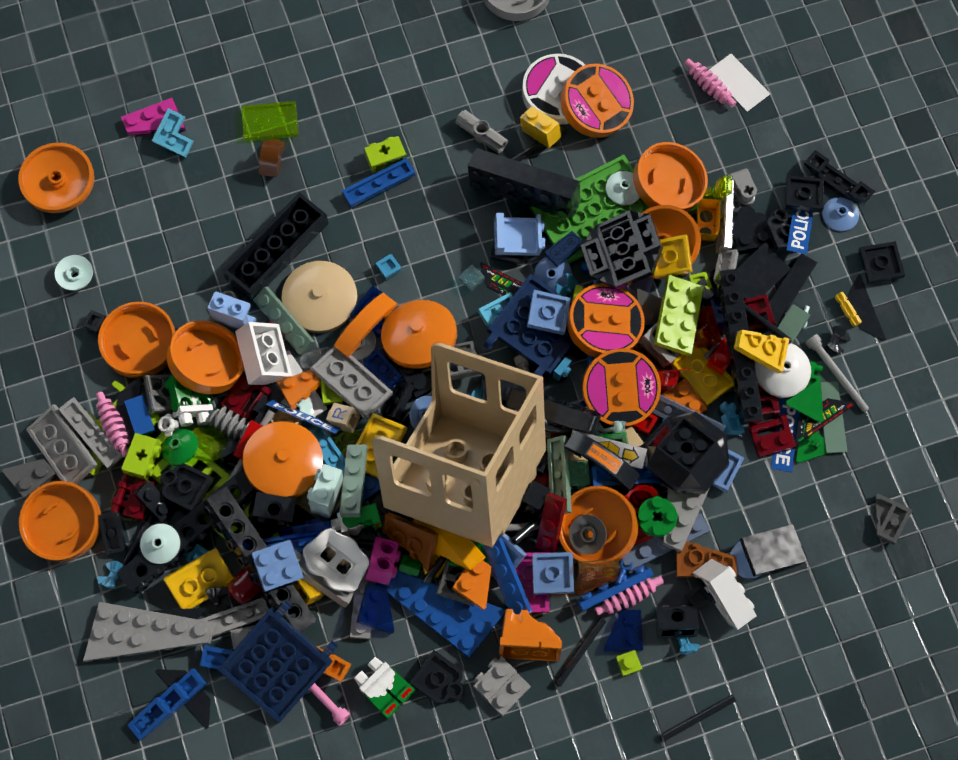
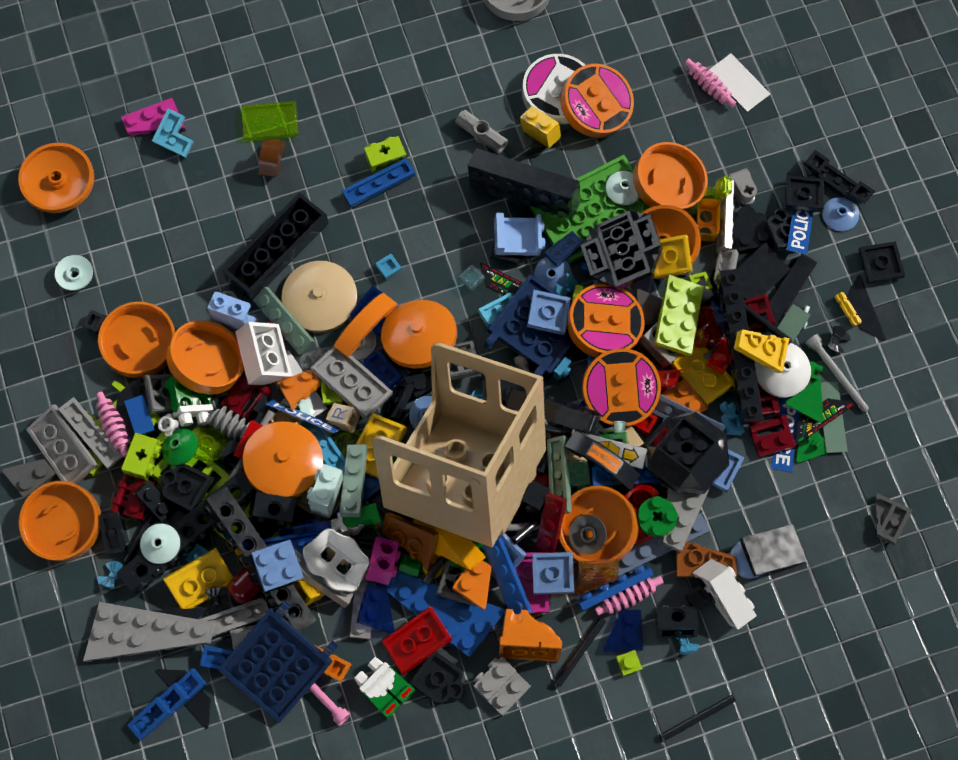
blue hand [616,559,633,585] -> none
none -> red tile [382,606,453,675]

